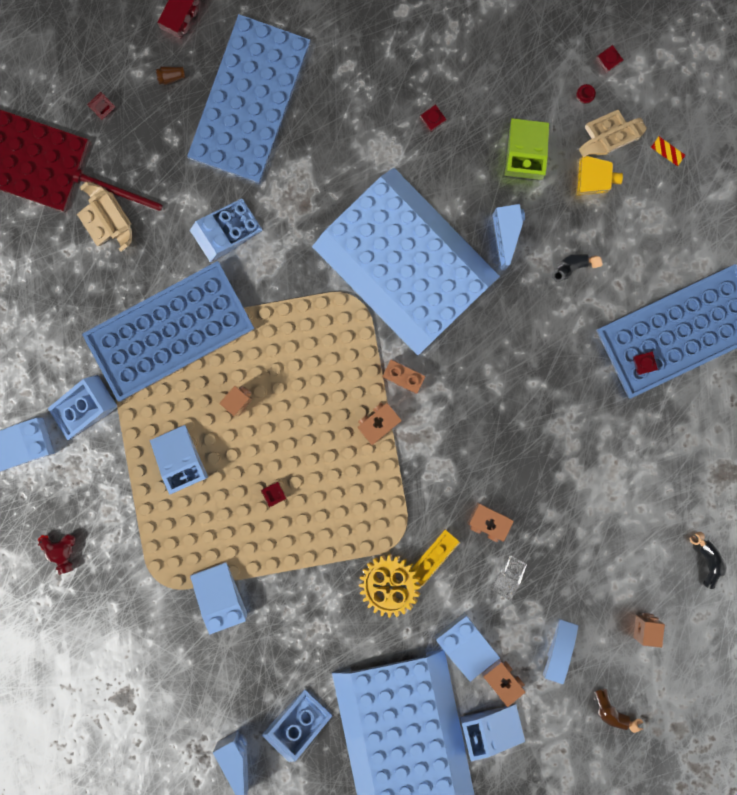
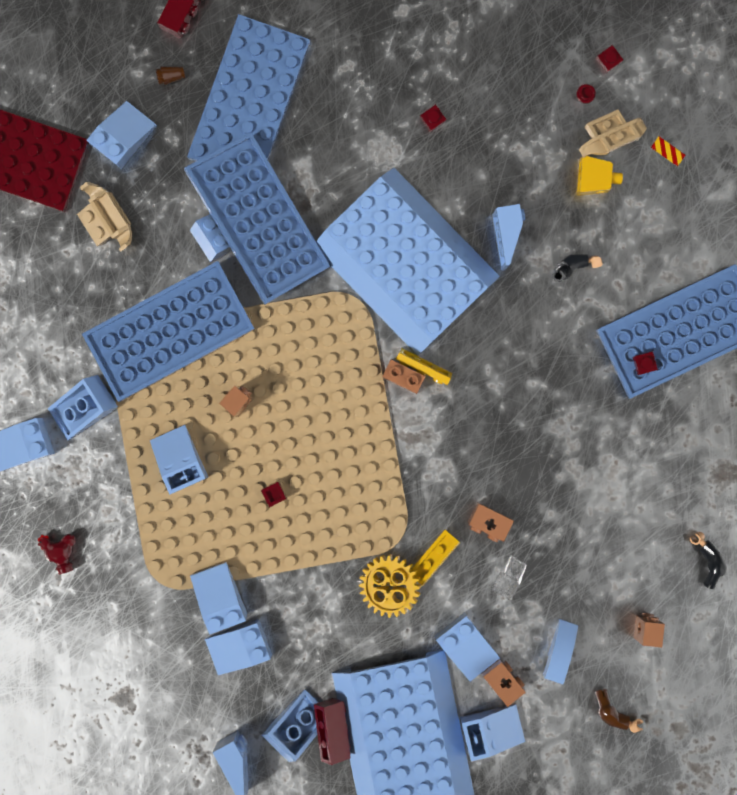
dark red bar [73,169,163,211] -> none
dark red plate [87,91,115,120] -> none
nougat brick [357,402,402,445] -> none
lime slope [504,118,549,180] -> none
none -> light blue slope [86,101,157,169]
none -> medium blue plate [184,133,330,305]
none -> light blue slope [205,619,272,675]
none -> dark red brick [314,698,351,765]
none -> yellow plate [396,348,452,385]

